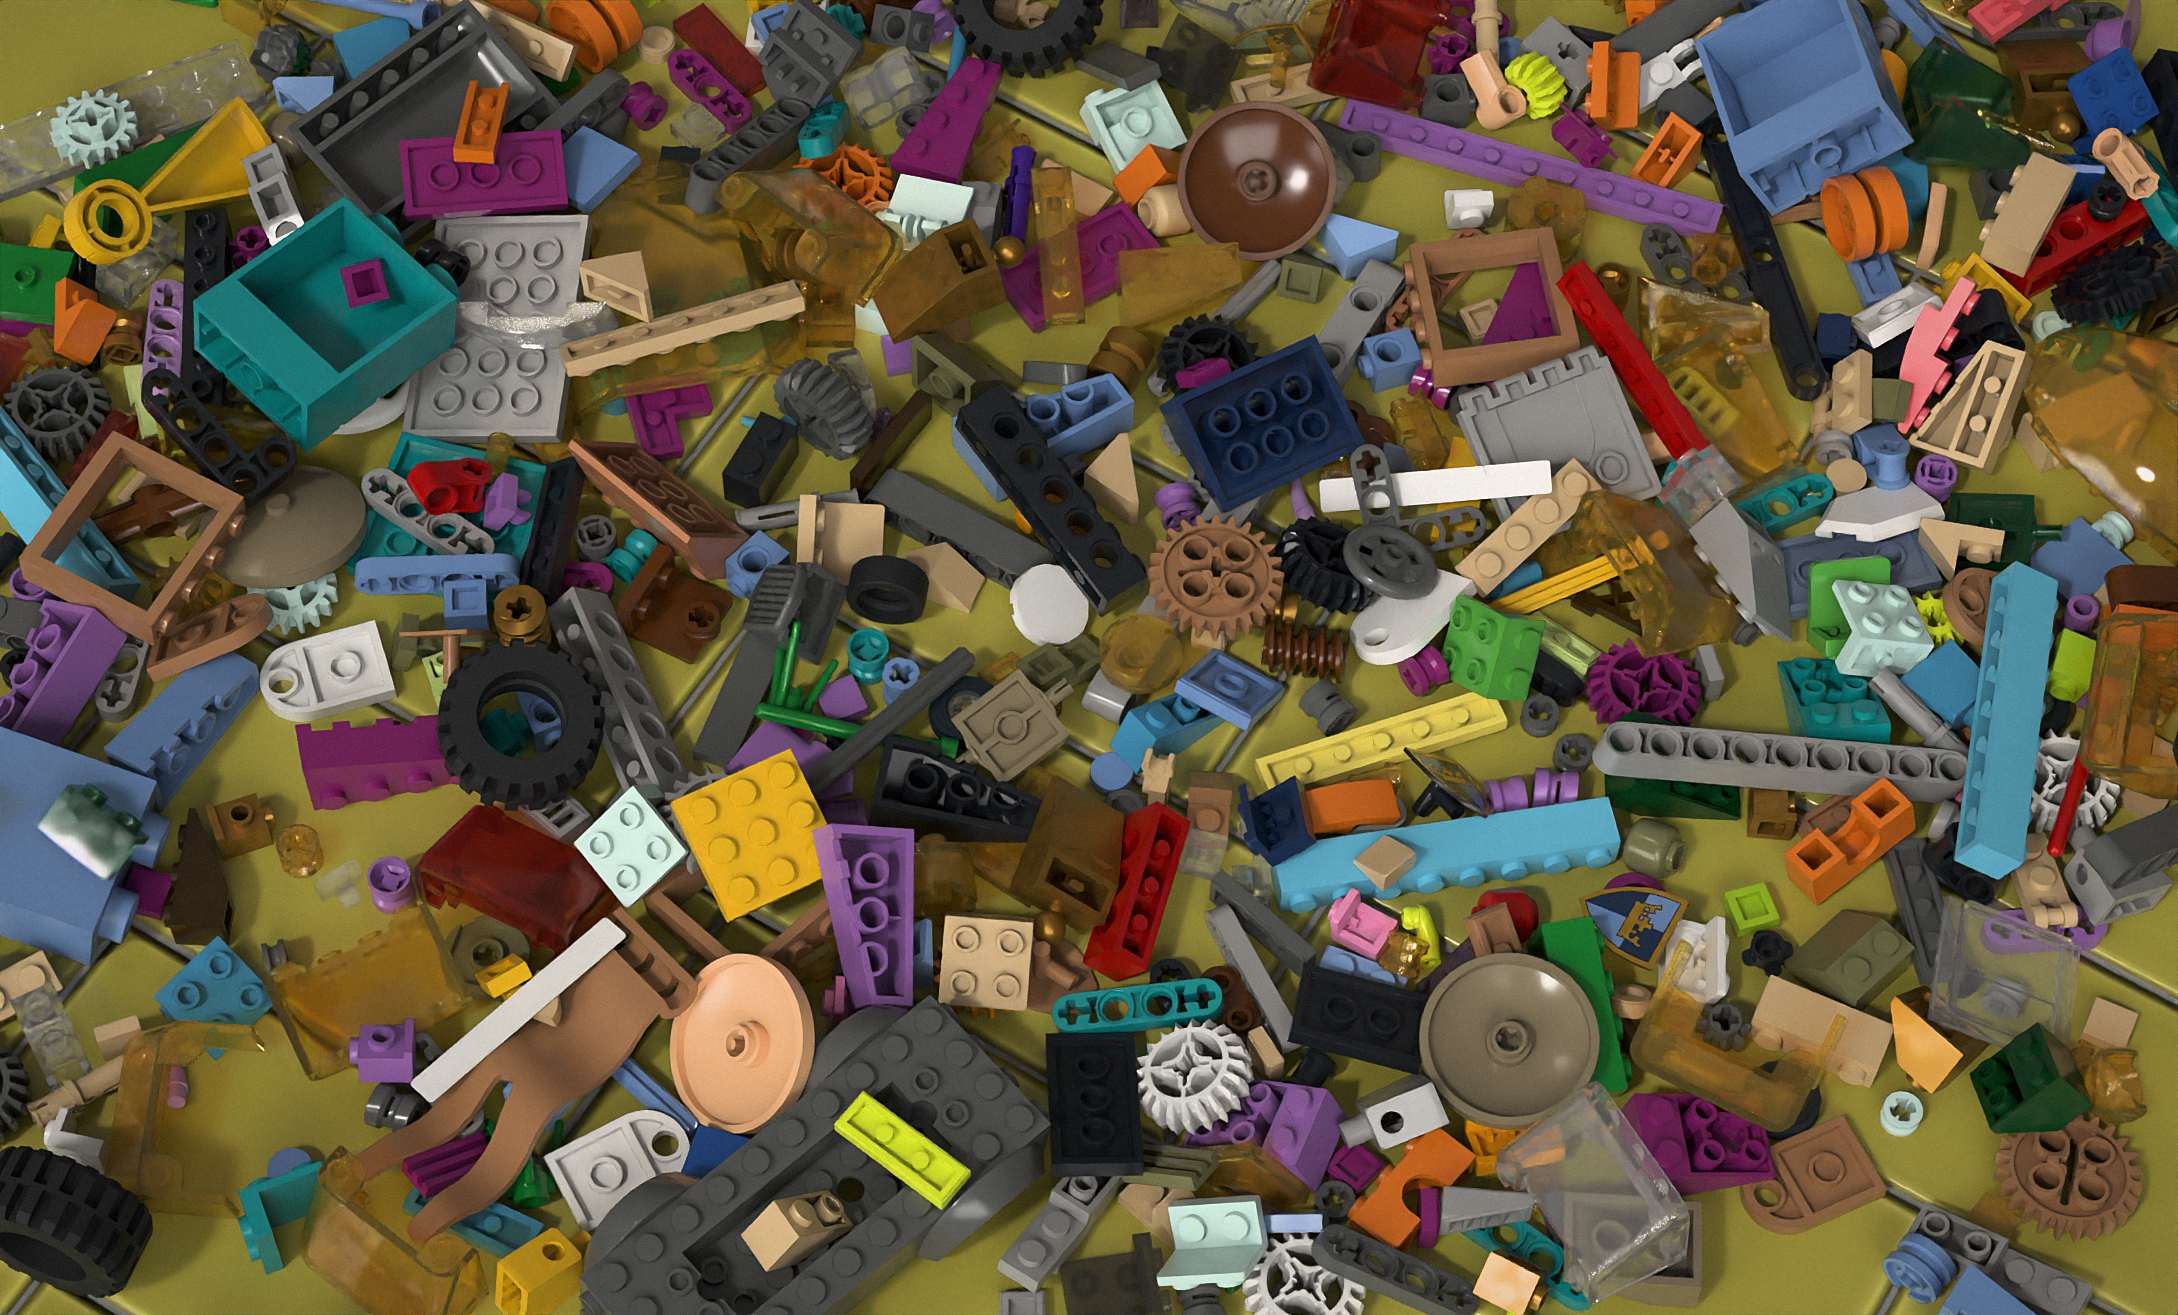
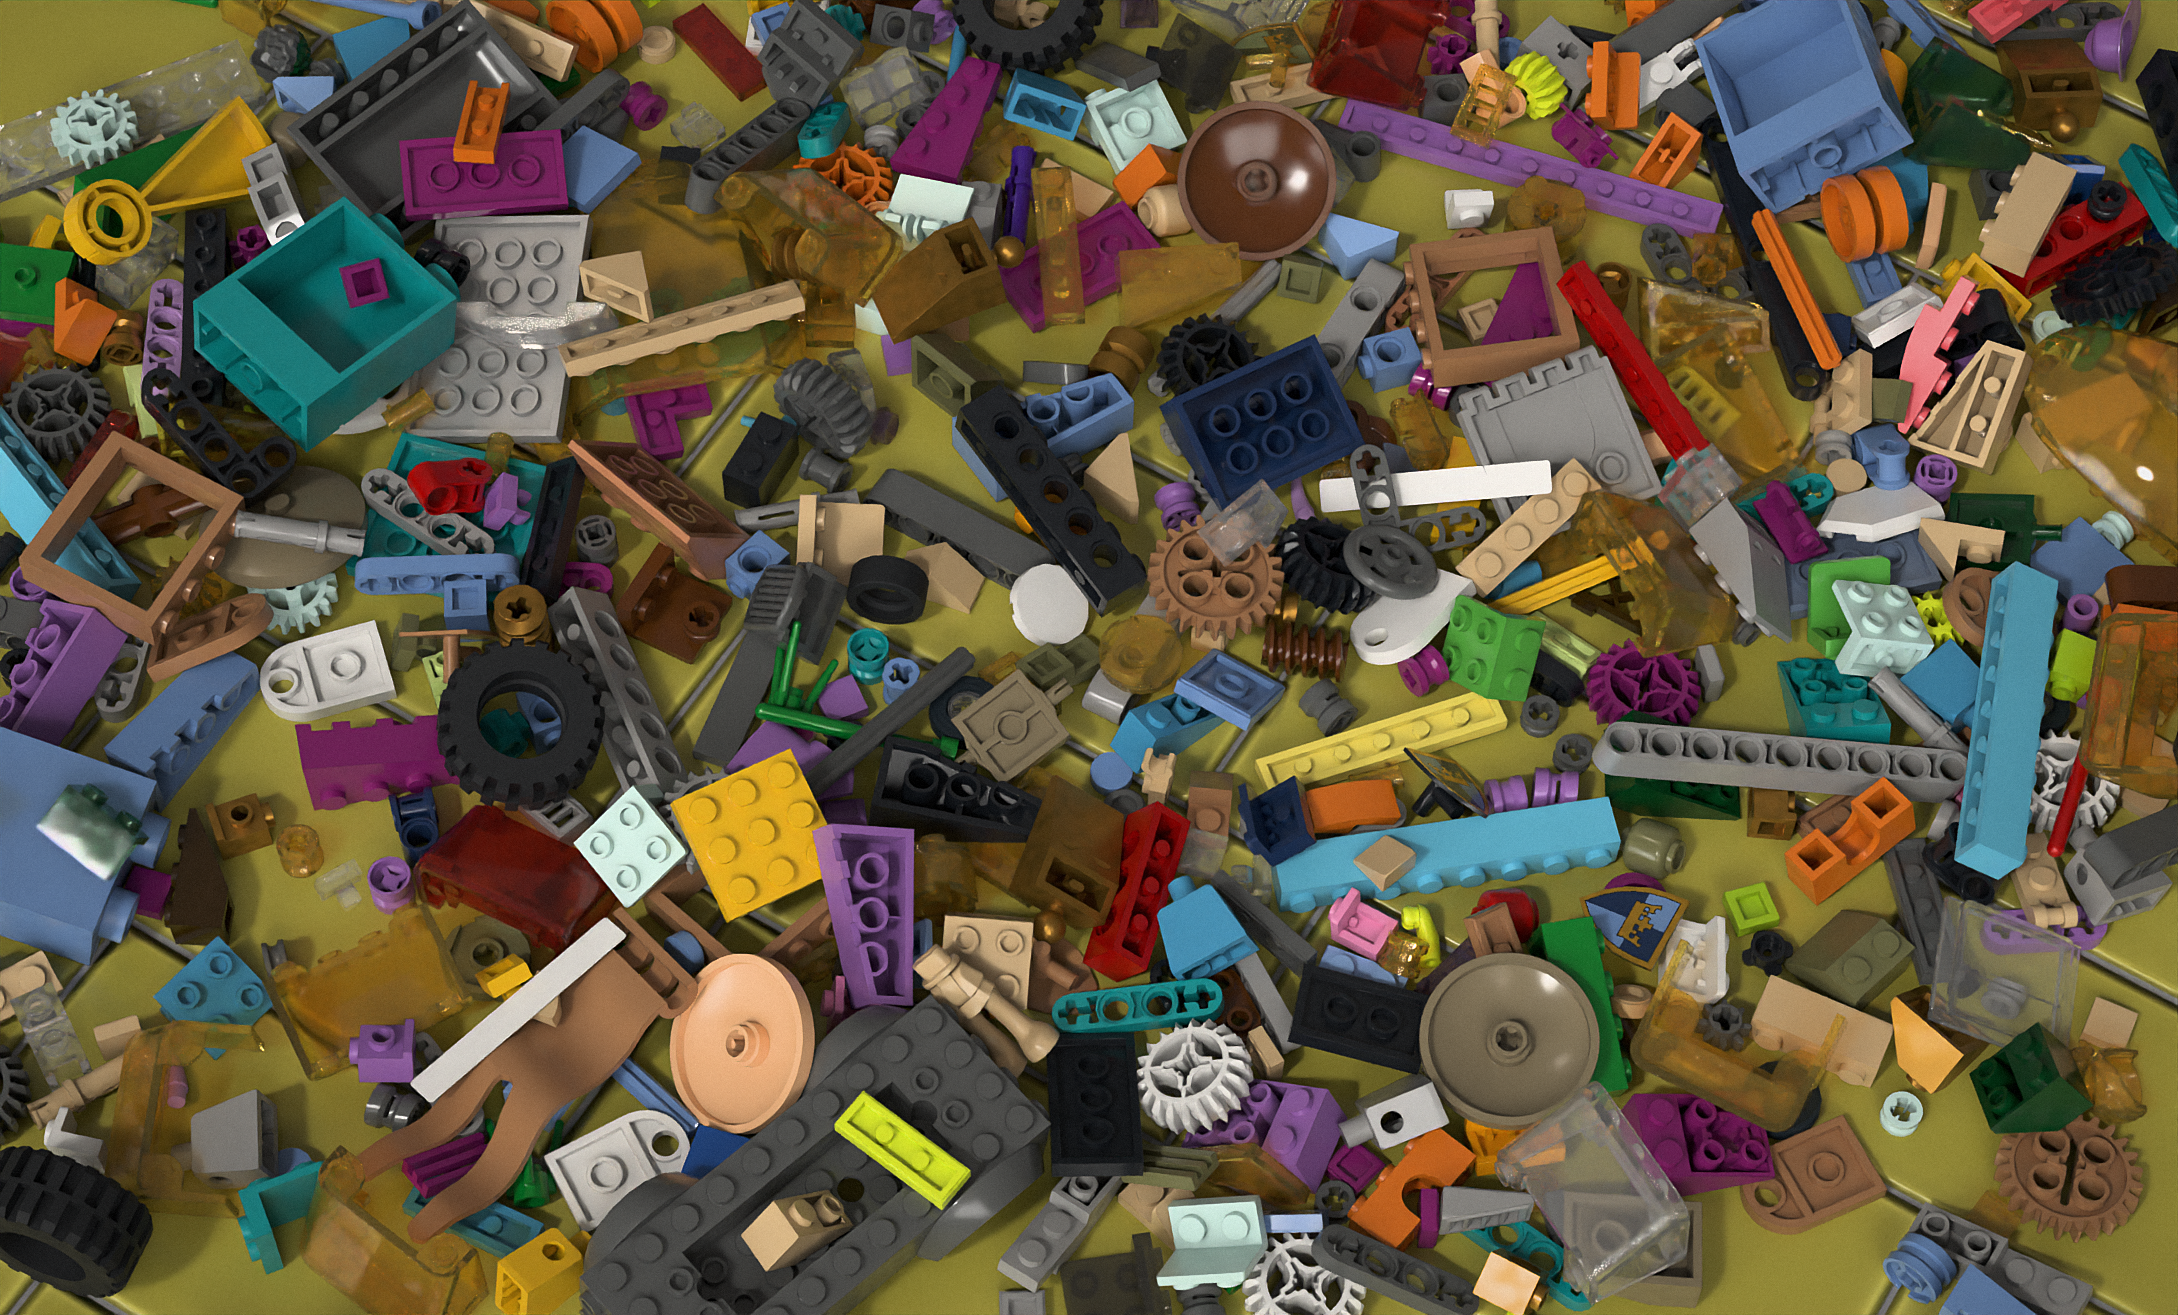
teal wheel [606,529,658,586] -> none
magenta beam [668,49,752,135] -> none
dark brown tile [849,389,932,503] -> none
magenta tile [1175,358,1231,388] -> none
black bush [1282,1047,1338,1088] -> none
blue bracket [2067,47,2160,155] -> none
light nougat piece [2092,128,2160,201] -> none
none -> light grey torso [171,1089,279,1189]
none -> light grey pin [234,510,366,557]
none -> clear yellow pin [381,387,436,434]
none -> dark blue piece [388,786,444,873]
none -> medium blue tile [664,930,704,975]
none -> dark grey bush [799,446,853,494]
none -> light grey bush [863,125,899,161]
none -> tan piece [912,944,1059,1079]
none -> dark azure torso [1003,68,1087,141]
none -> dark azure torso [1157,876,1260,981]
none -> clear slope [1197,479,1289,567]
none -> clear yellow slope [1449,63,1518,150]
none -> orange axle [1752,209,1843,370]
none -> magenta hinge [1752,480,1828,565]

